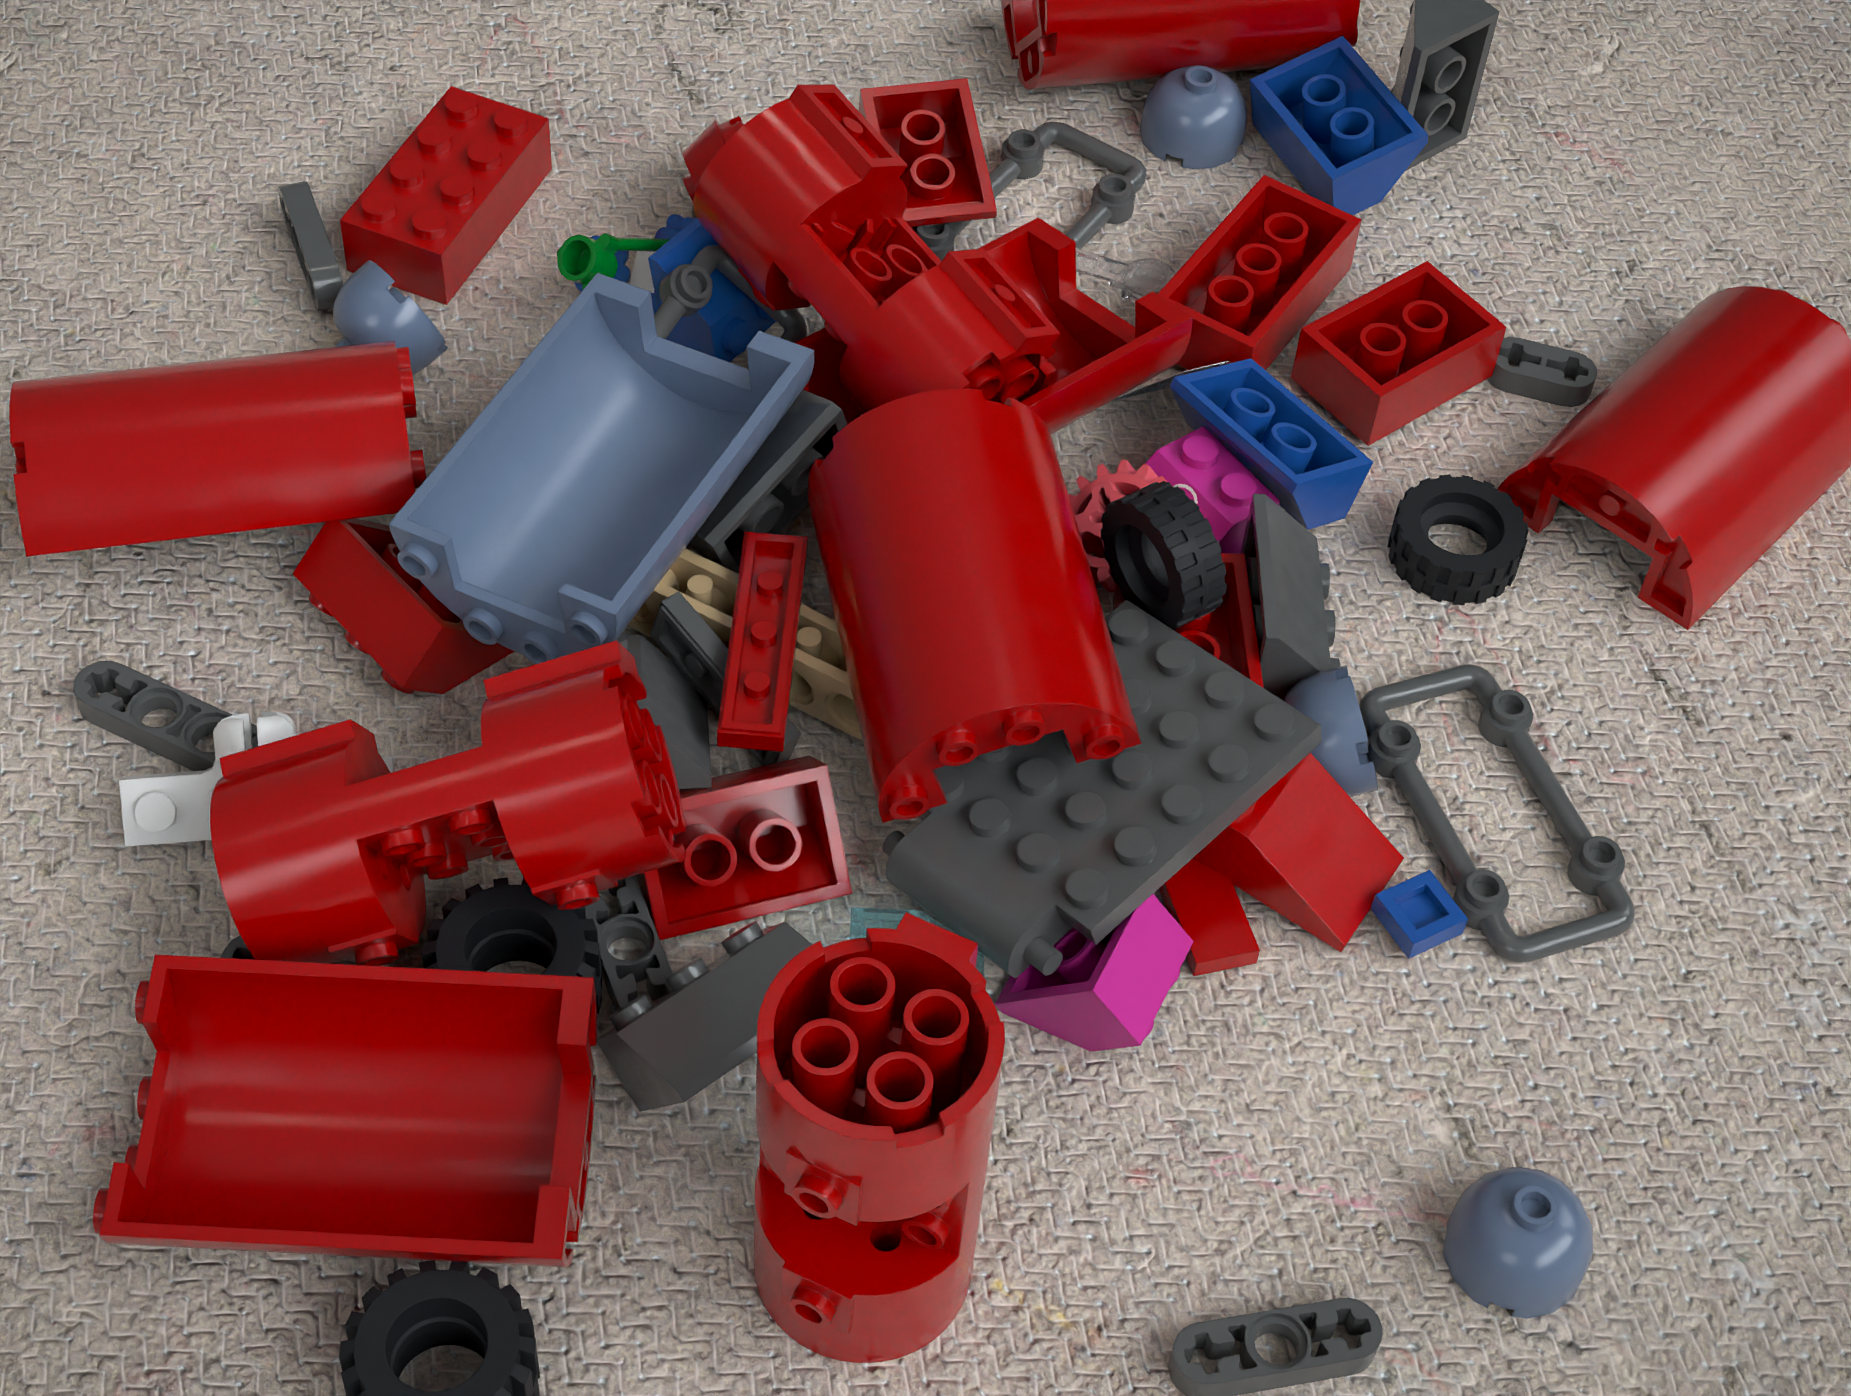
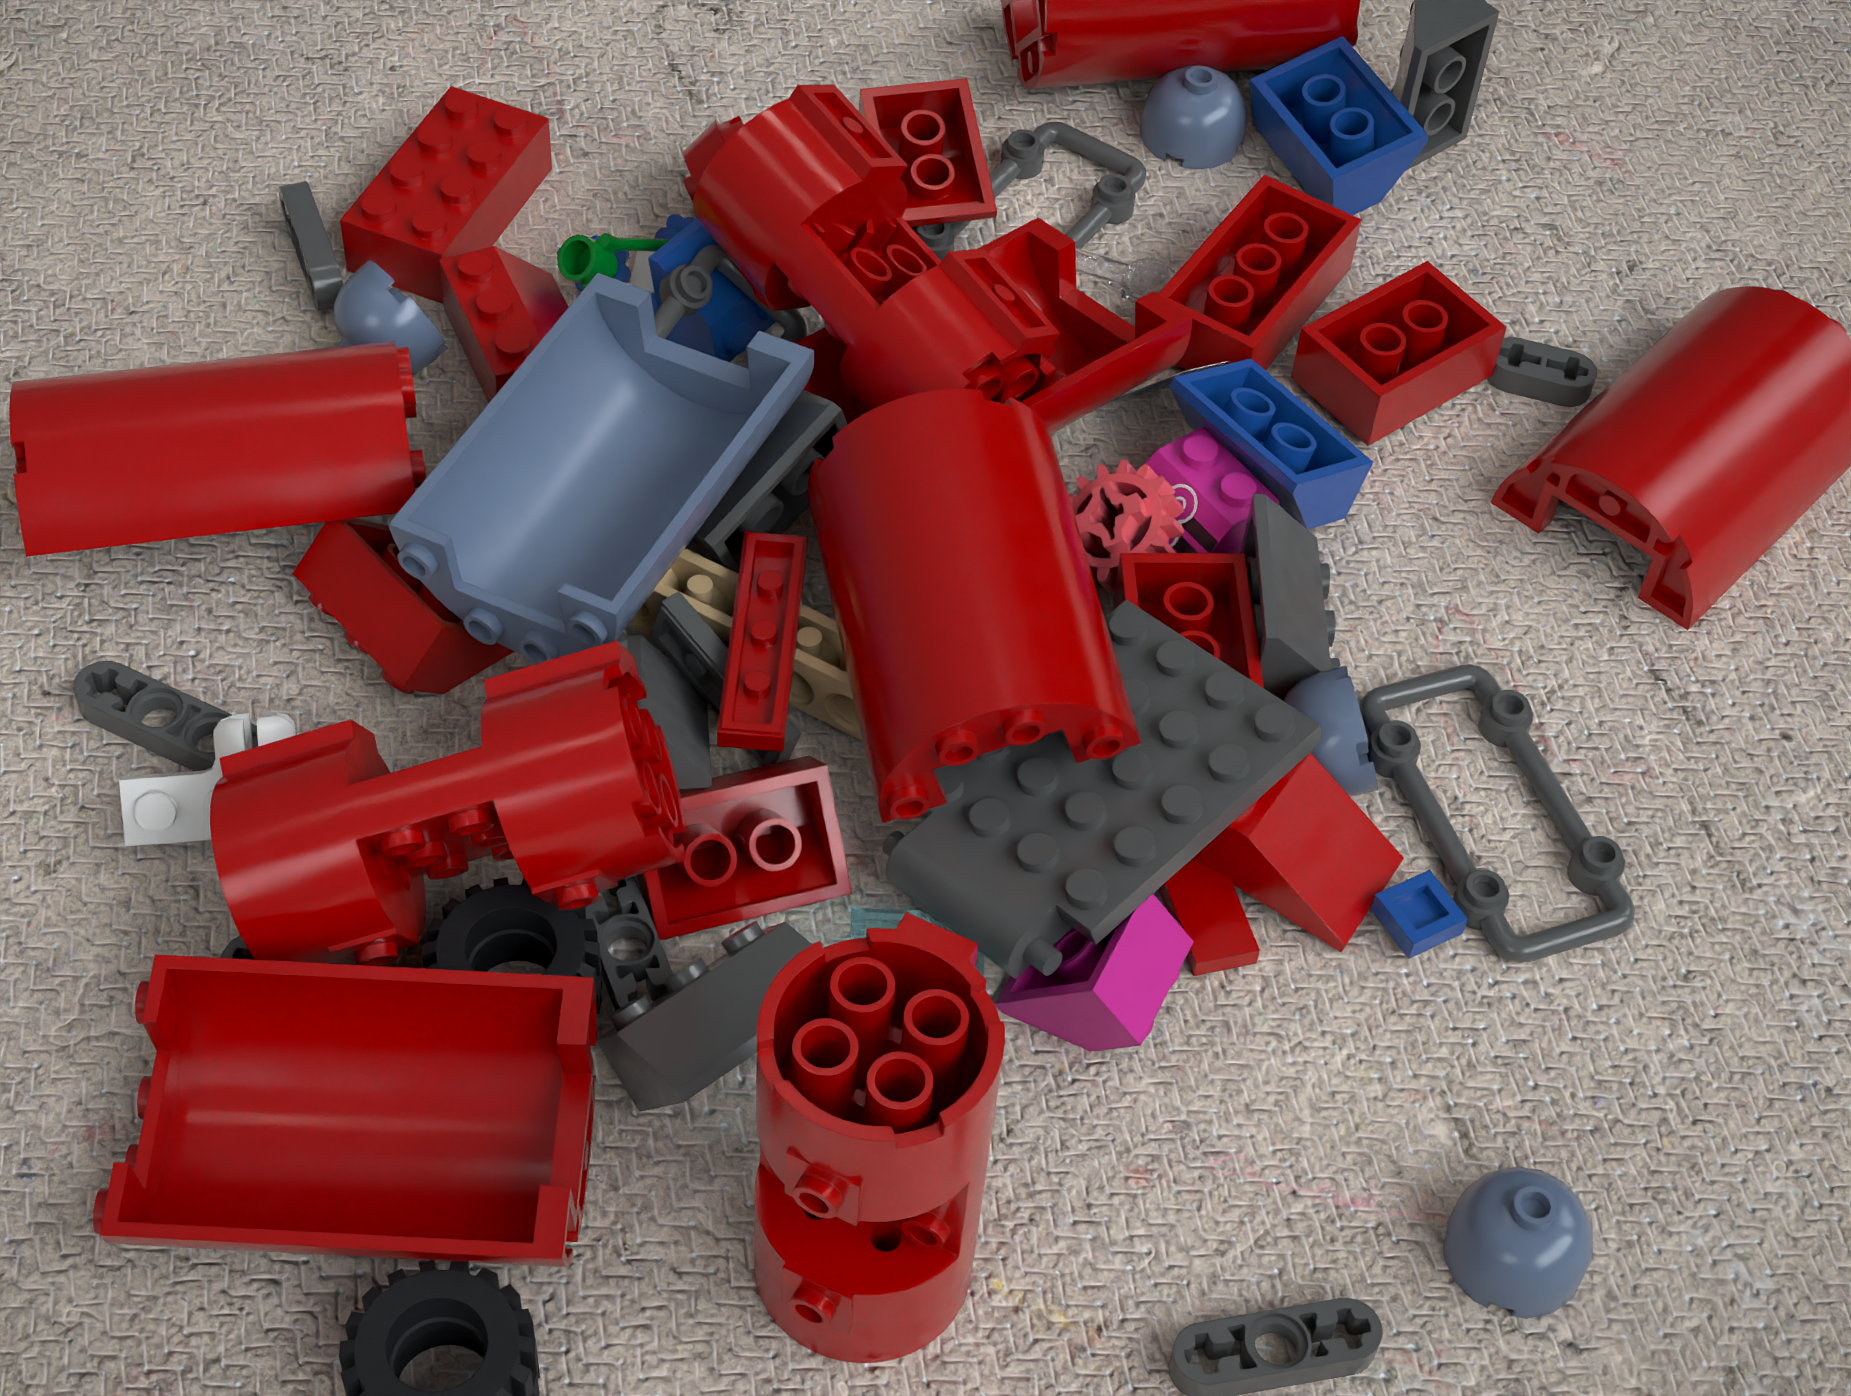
black tyre [1100,481,1227,630] -> none
black tyre [1387,474,1529,605] -> none
none -> red slope [439,246,569,403]

